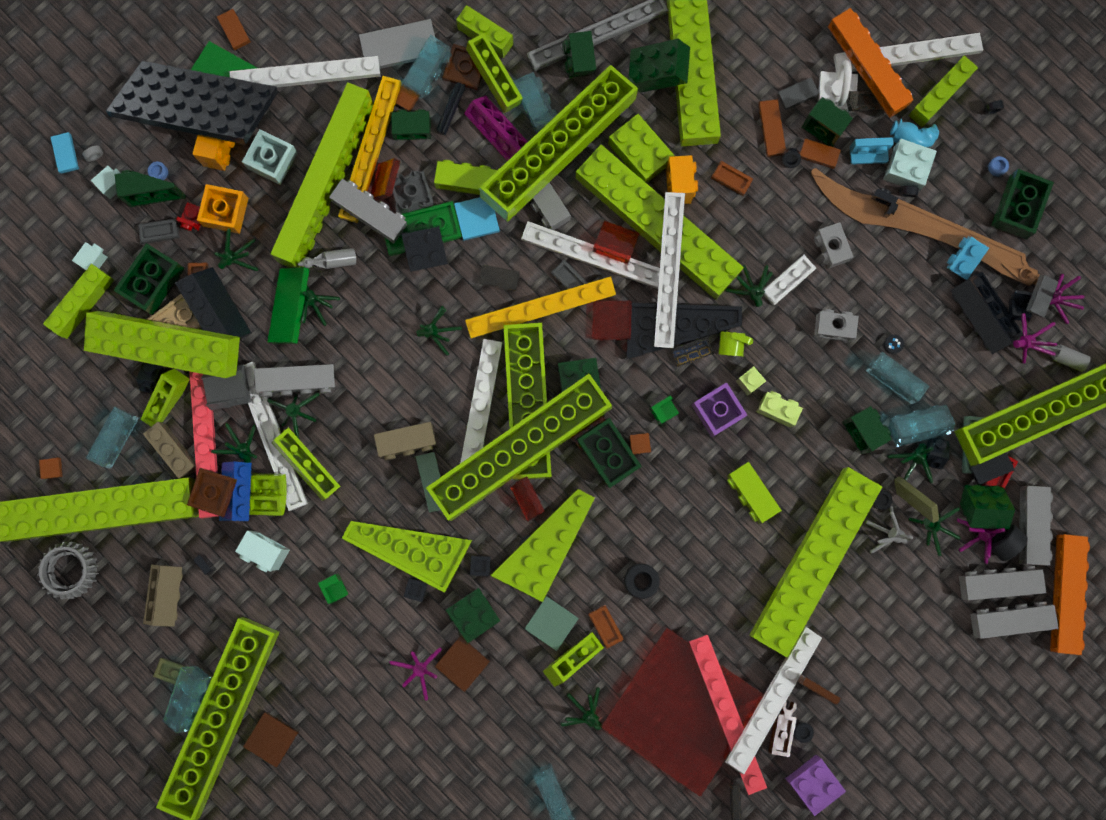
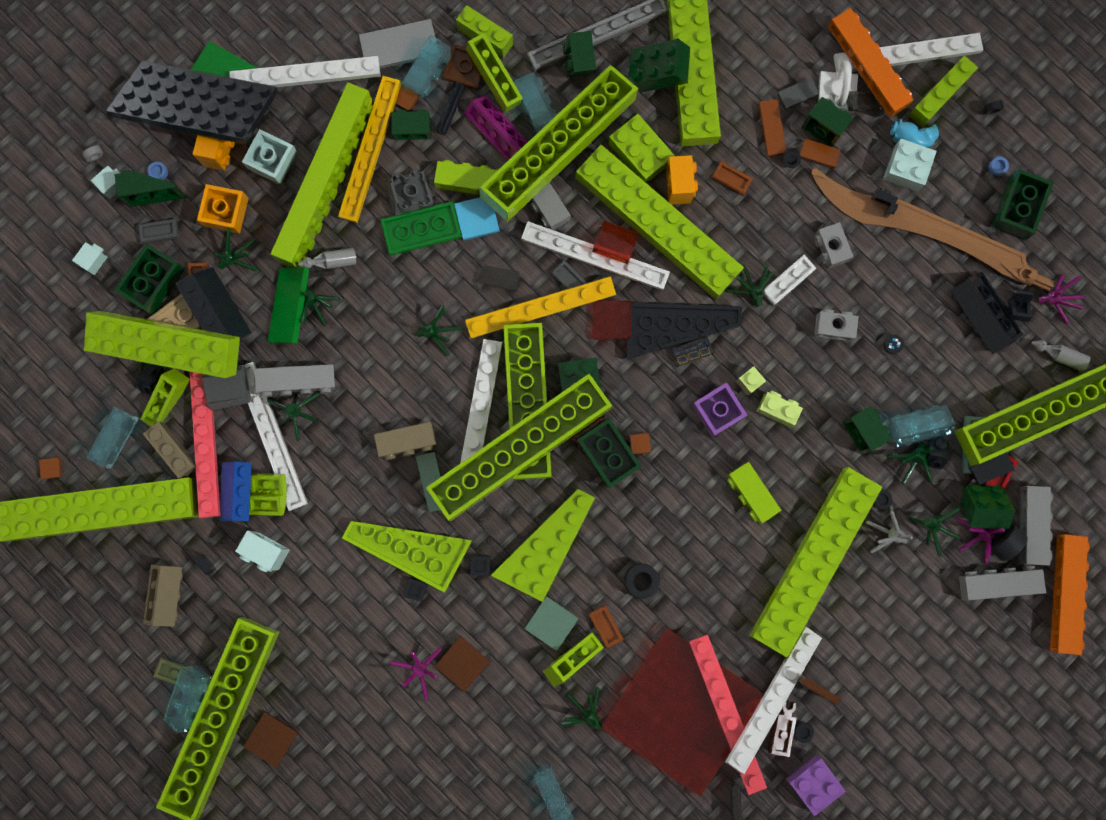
light grey gear [37,542,99,599] -> none
lime brick [43,264,114,339] -> none
medium azure tile [51,132,79,174] -> none
red bracket [176,202,201,231] -> none
reddish brown tile [187,468,237,517] -> none
dark green plant [211,423,257,463] -> none
dark orange tile [217,9,251,50] -> none
lime brick [271,427,341,501] -> none
green panel [318,574,348,604] -> none
light grey brick [329,179,407,244] -> none
clear red tile [370,158,400,201] -> none
black brick [402,225,448,272] -> none
dark green brick [445,588,500,645] -> none
clear red tile [510,477,544,521] -> none
green panel [650,395,679,425] -> none
white plate [654,192,685,348] -> none
lime piece [719,332,753,357] -> none
medium azure bracket [850,137,893,164] -> none
clear light blue brick [866,352,930,404] -> none
olive tile [894,476,939,523] -> none
black tile [899,186,919,198] -> none
medium azure bracket [947,236,989,280] -> none
light grey brick [970,601,1059,639] -> none
magenta plant [1013,313,1057,364] -> none
dark grey tile [1026,275,1058,318] -> none

